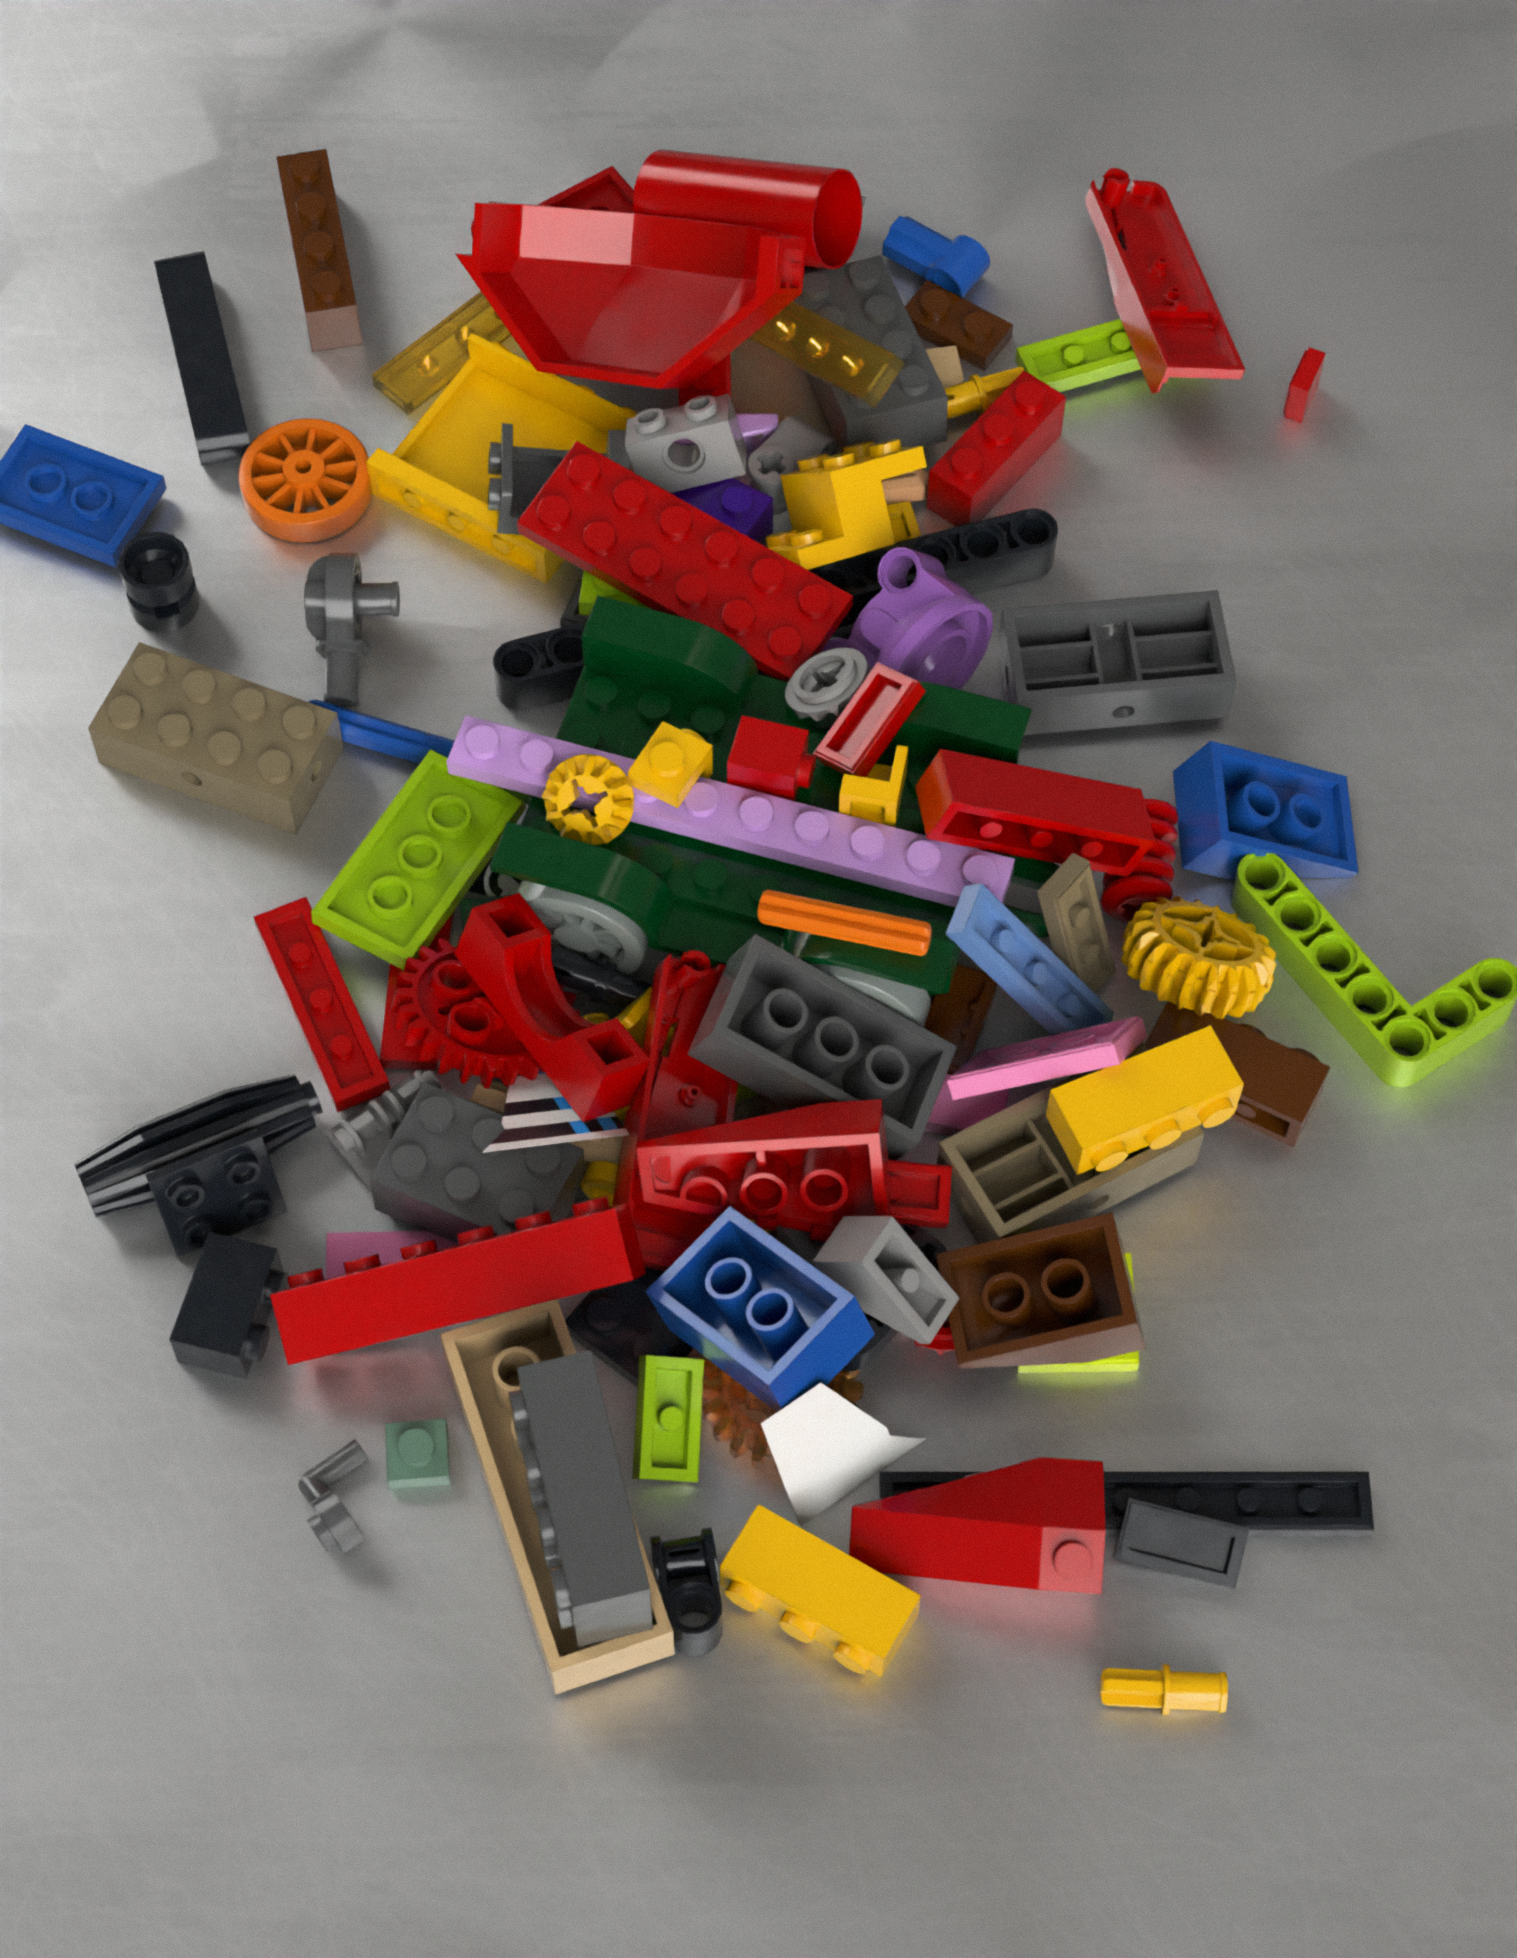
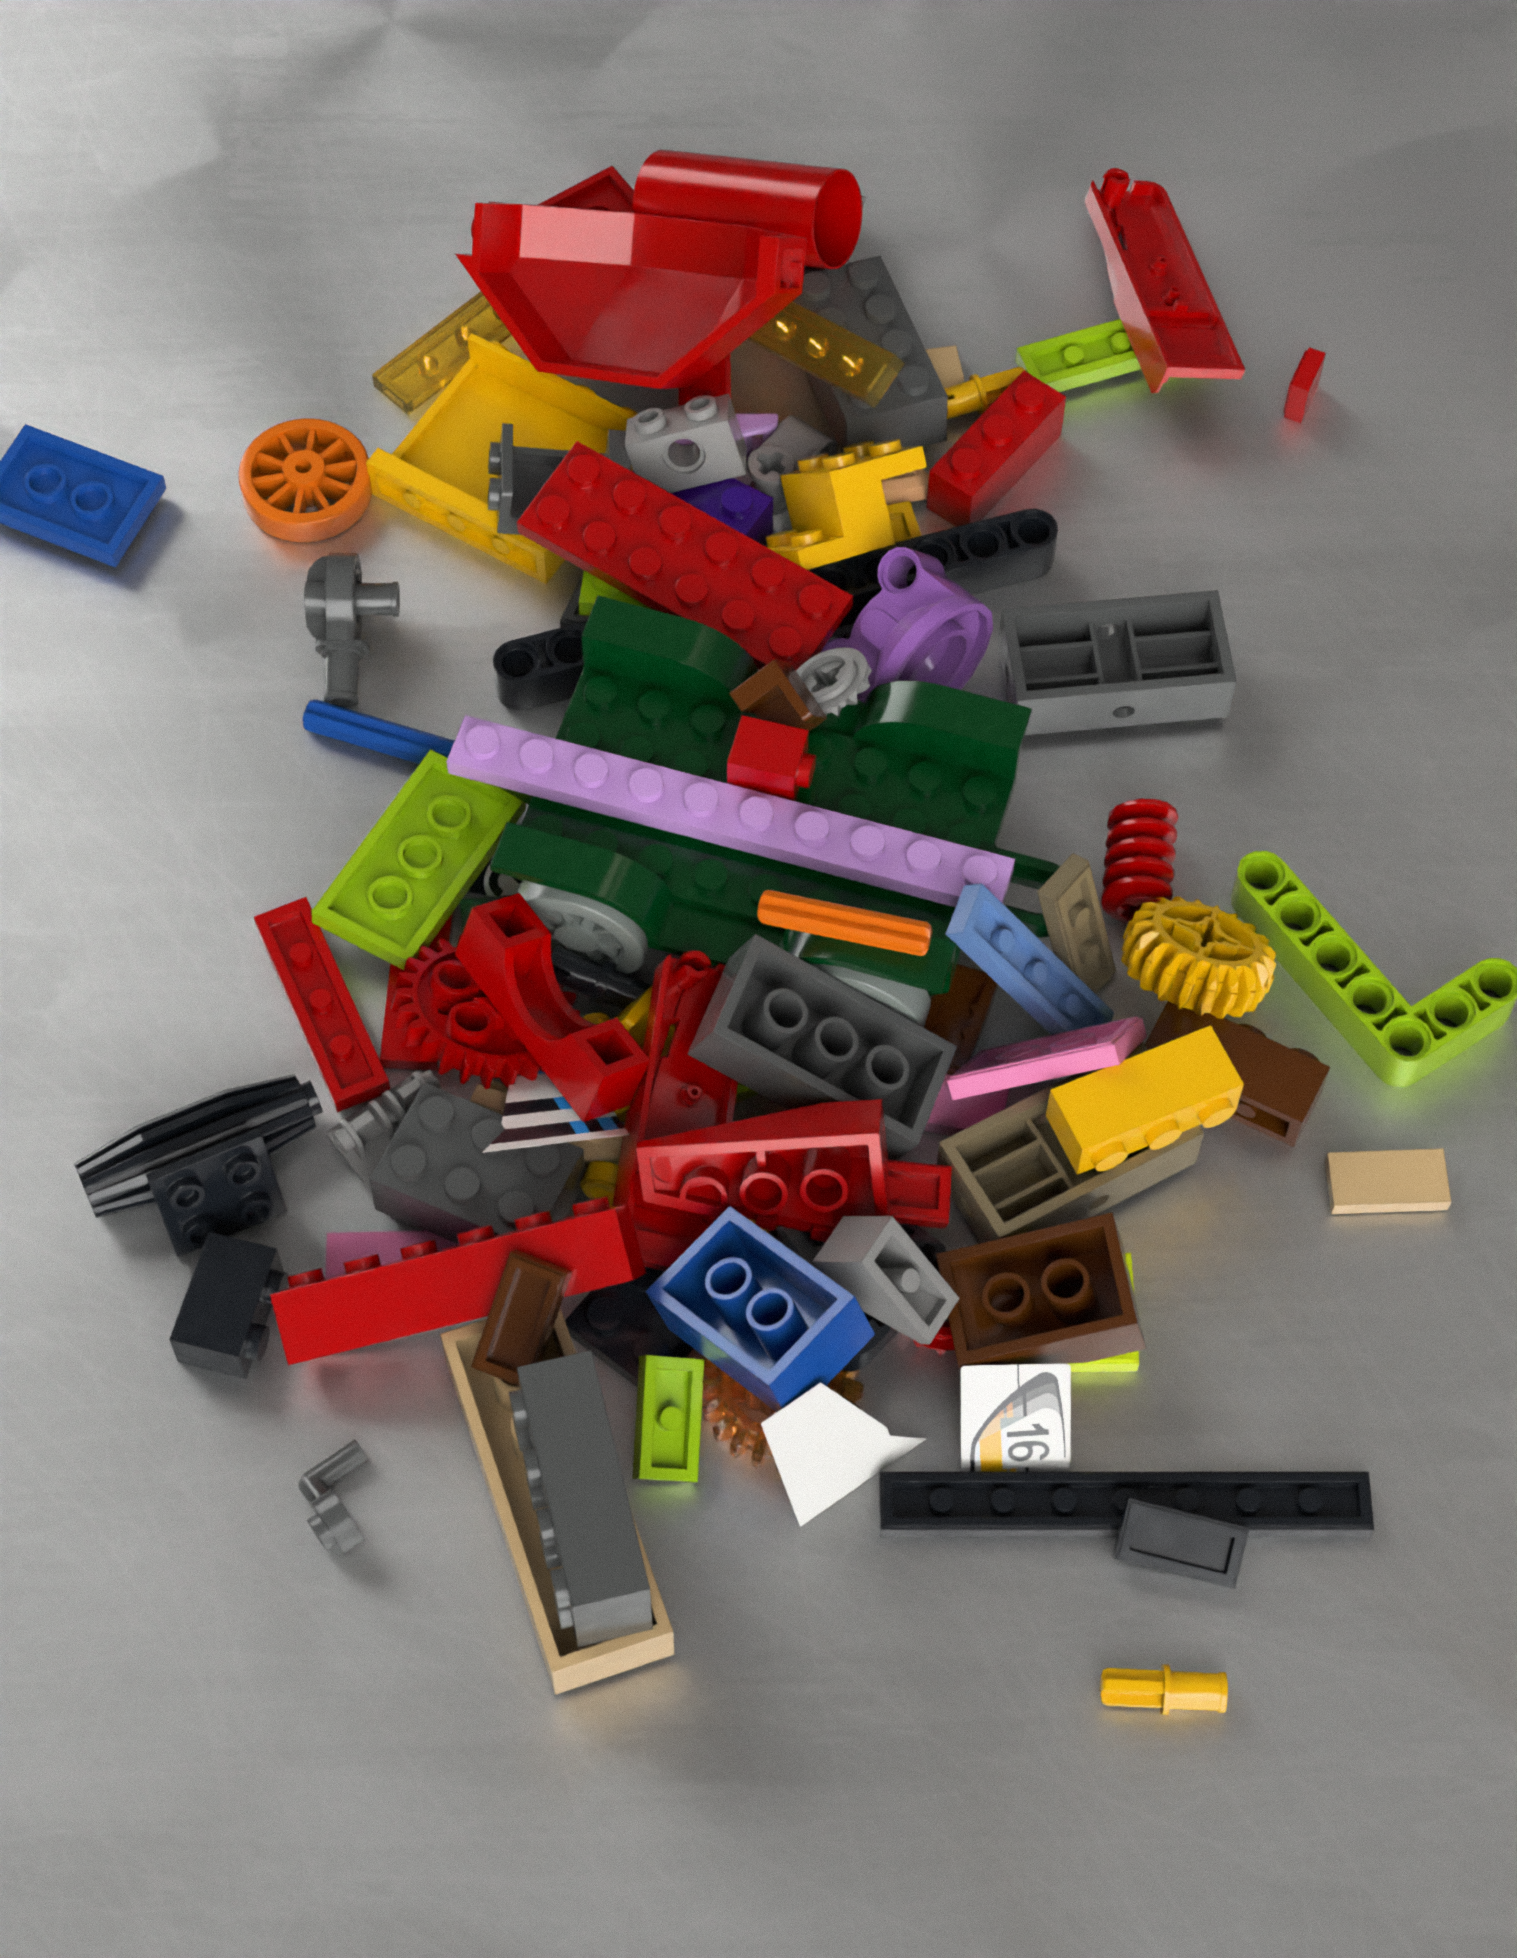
dark tan brick [88,642,344,835] -> none
black wheel [119,532,199,633] -> none
black beam [154,251,250,466] -> none
reddish brown brick [276,149,363,352] -> none
sand green plate [385,1418,451,1489] -> none
yellow gear [541,754,634,845] -> none
yellow bracket [628,721,713,808] -> none
black piece [650,1527,723,1656] -> none
yellow brick [720,1504,921,1678] -> none
red tile [813,662,926,777] -> none
yellow panel [839,745,909,828] -> none
red wedge [849,1456,1106,1594] -> none
blue piece [882,216,991,298] -> none
reddish brown plate [905,280,1013,371] -> none
red brick [915,749,1155,877] -> none
blue slope [1173,741,1359,880] -> none
none -> reddish brown tile [471,1250,573,1386]
none -> reddish brown panel [729,659,828,732]
none -> sticker [961,1363,1071,1472]
none -> tan tile [1324,1148,1451,1214]

